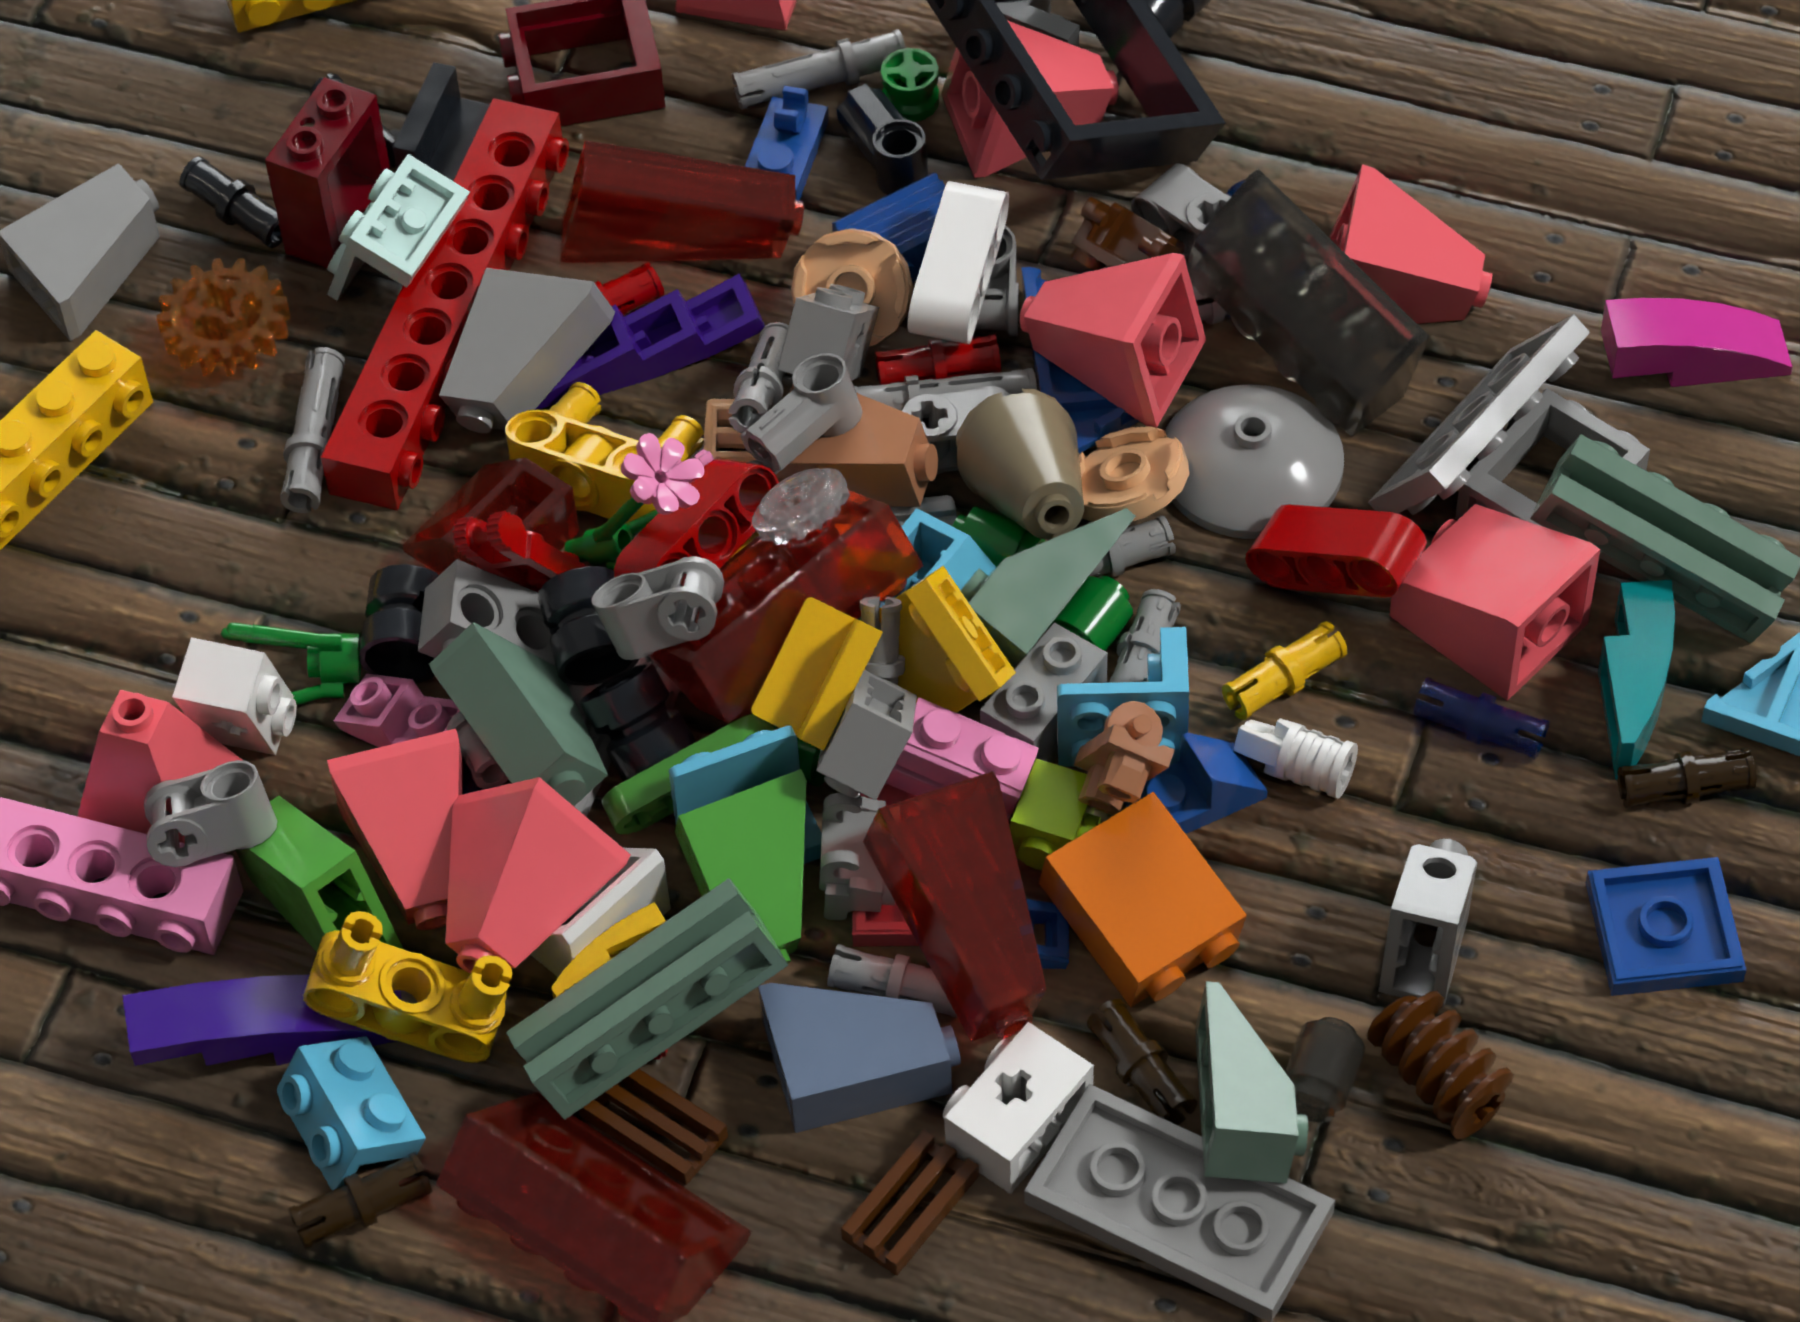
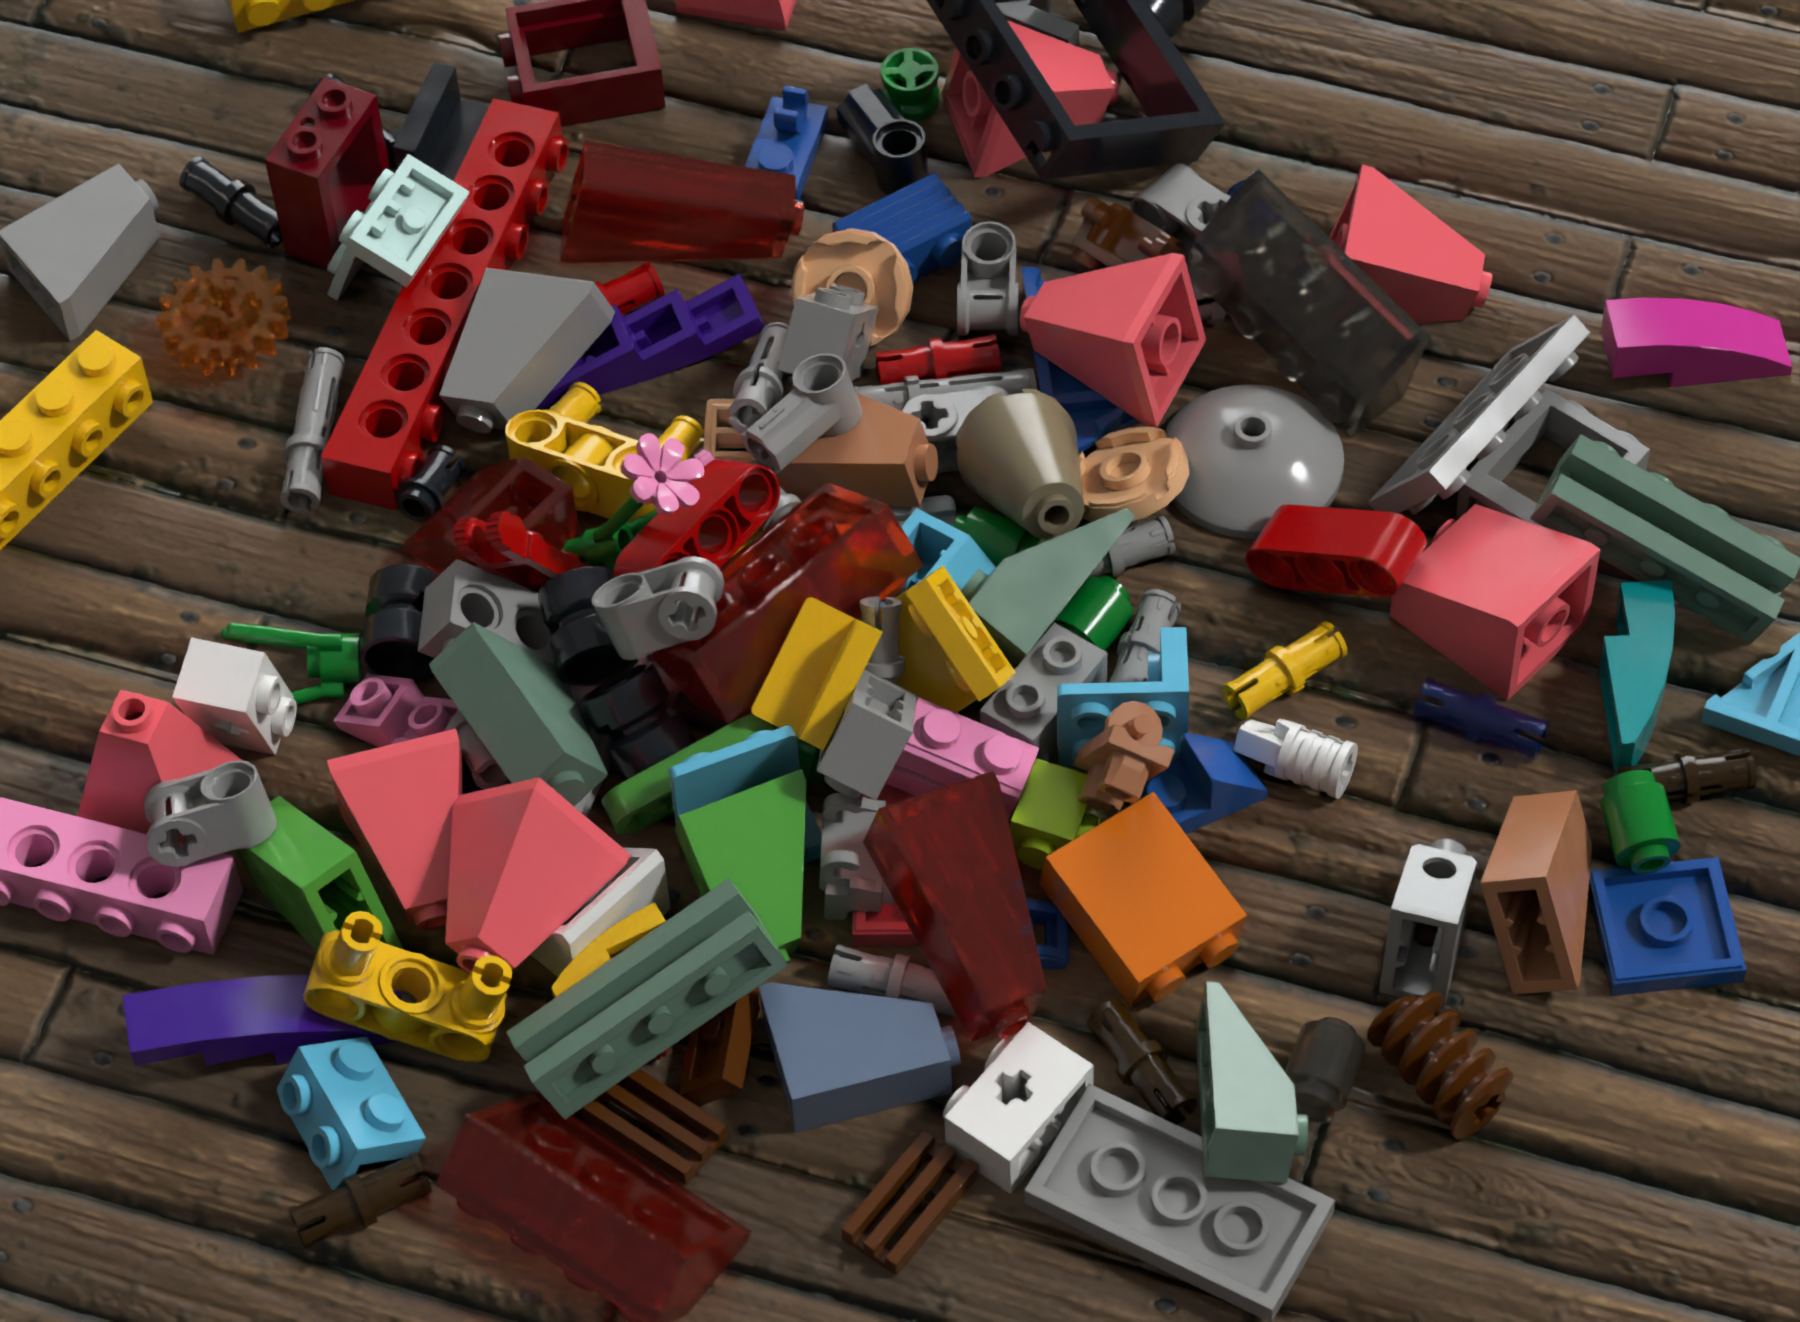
light grey pin [731,29,906,110] -> none
clear gear [752,468,850,545] -> none
white beam [908,181,1009,344] -> none
none -> black pin [397,445,465,522]
none -> reddish brown plate [678,984,762,1107]
none -> nougat slope [1480,790,1592,995]
none -> green brick [1600,770,1681,874]

